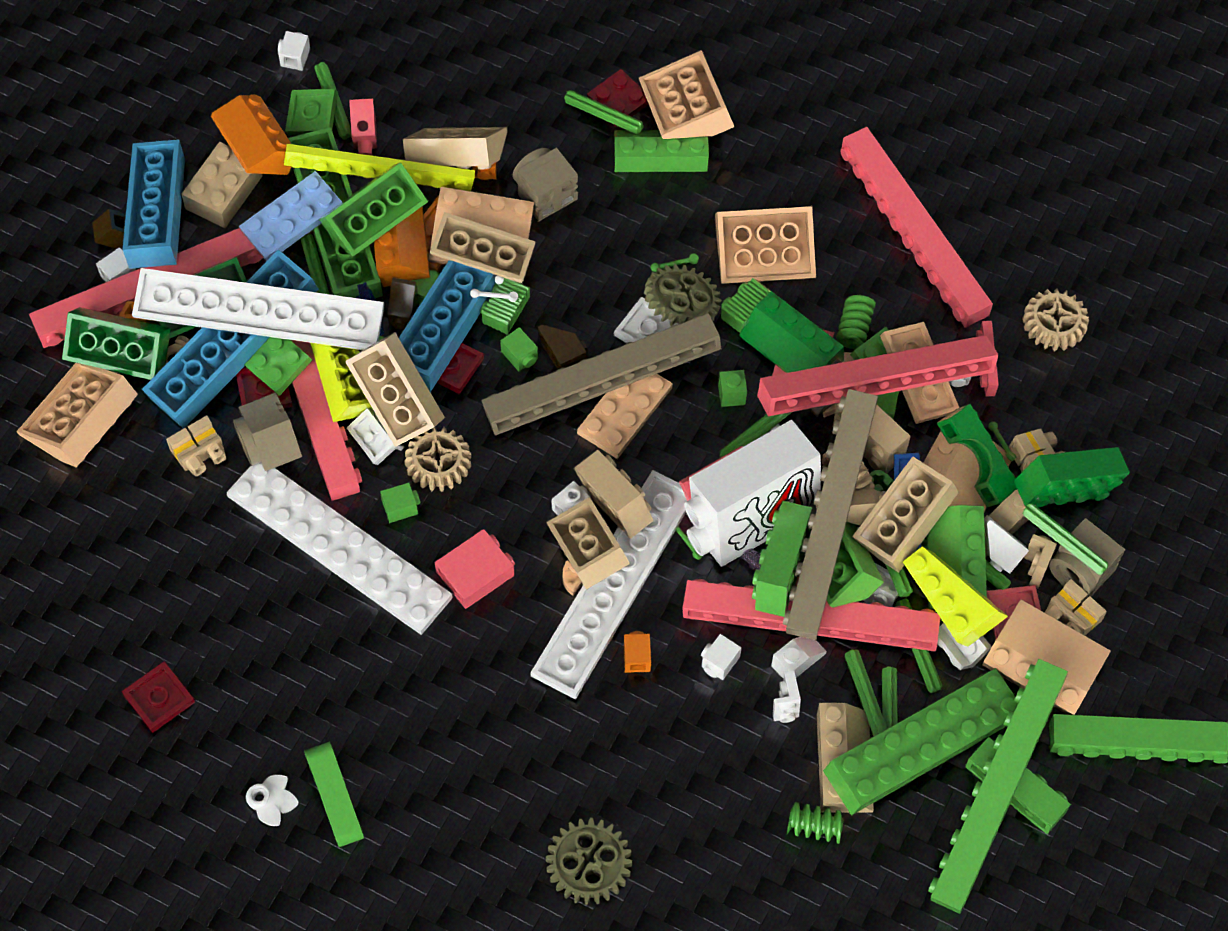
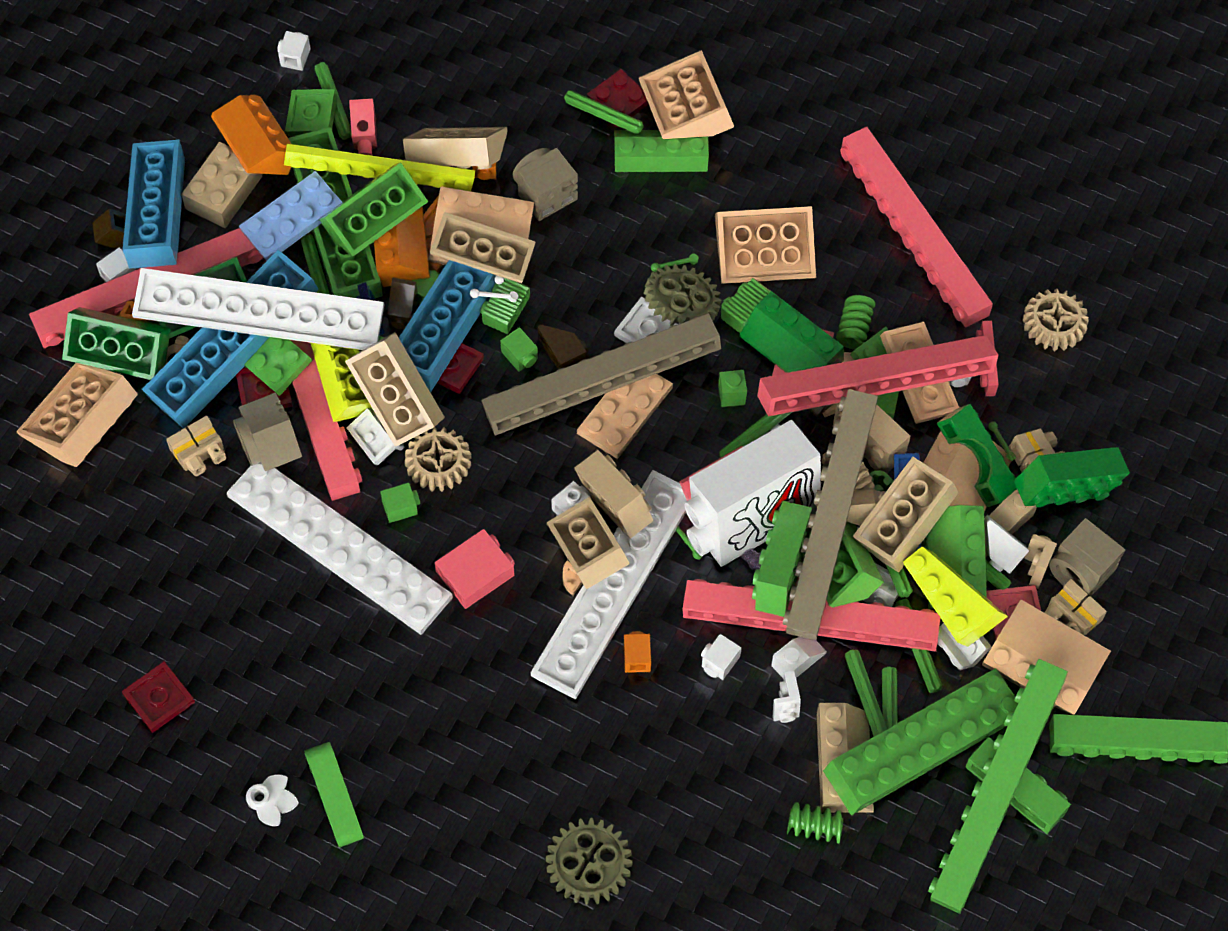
axle [1022,503,1109,575] -> none

